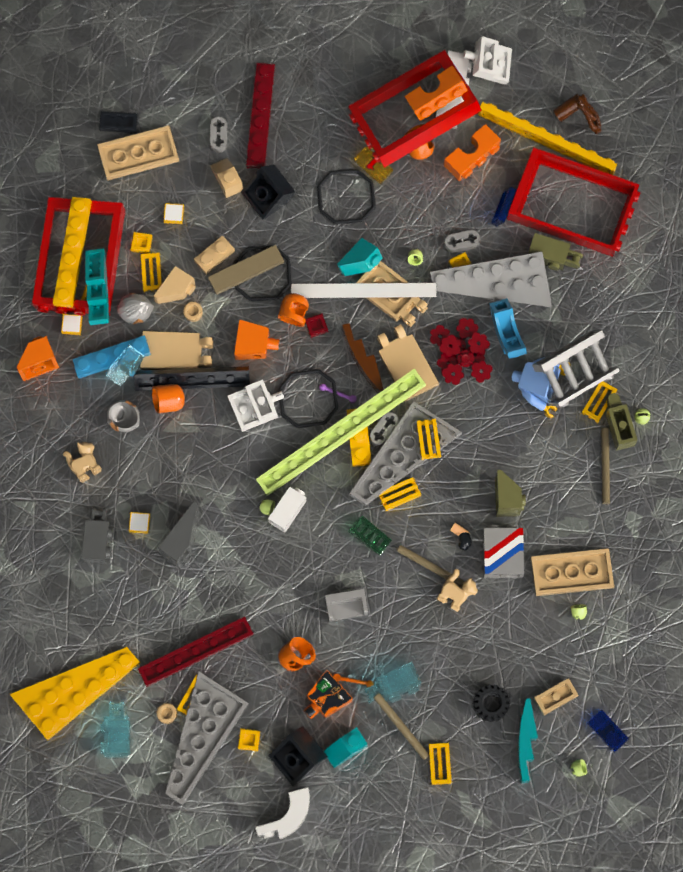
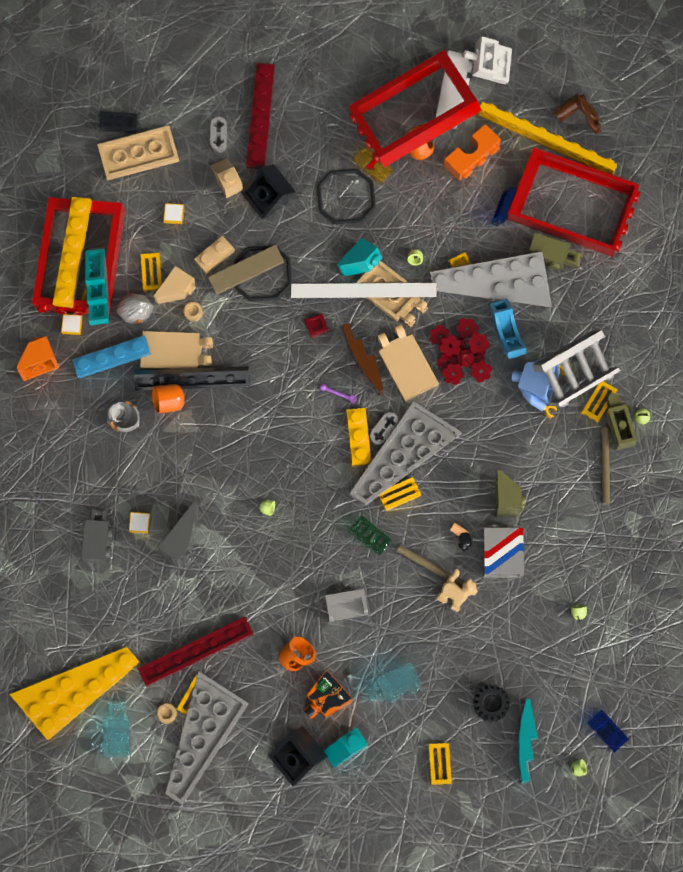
tan animal [63,442,102,483] -> none
clear light blue slope [105,345,144,386] -> none
yellow tile [131,232,153,254] -> none
white plate [228,380,284,432] -> none
orange torso [234,320,280,360] -> none
yellow tile [238,729,260,752] -> none
yellowish green plate [256,369,426,496] -> none
white arch [256,787,310,839] -> none
white brick [268,487,306,533] -> none
orange helmet [278,293,309,327] -> none
black piece [278,369,339,428] -> none
orange hinge [333,674,374,688] -> none
dark tan bar [373,693,429,760] -> none
orange arch [404,66,468,121] -> none
yellow tile [416,419,441,460] -> none
light grey beam [445,230,480,253] -> none
tan plate [531,548,614,596] -> none
tan plate [534,678,579,716] -> none

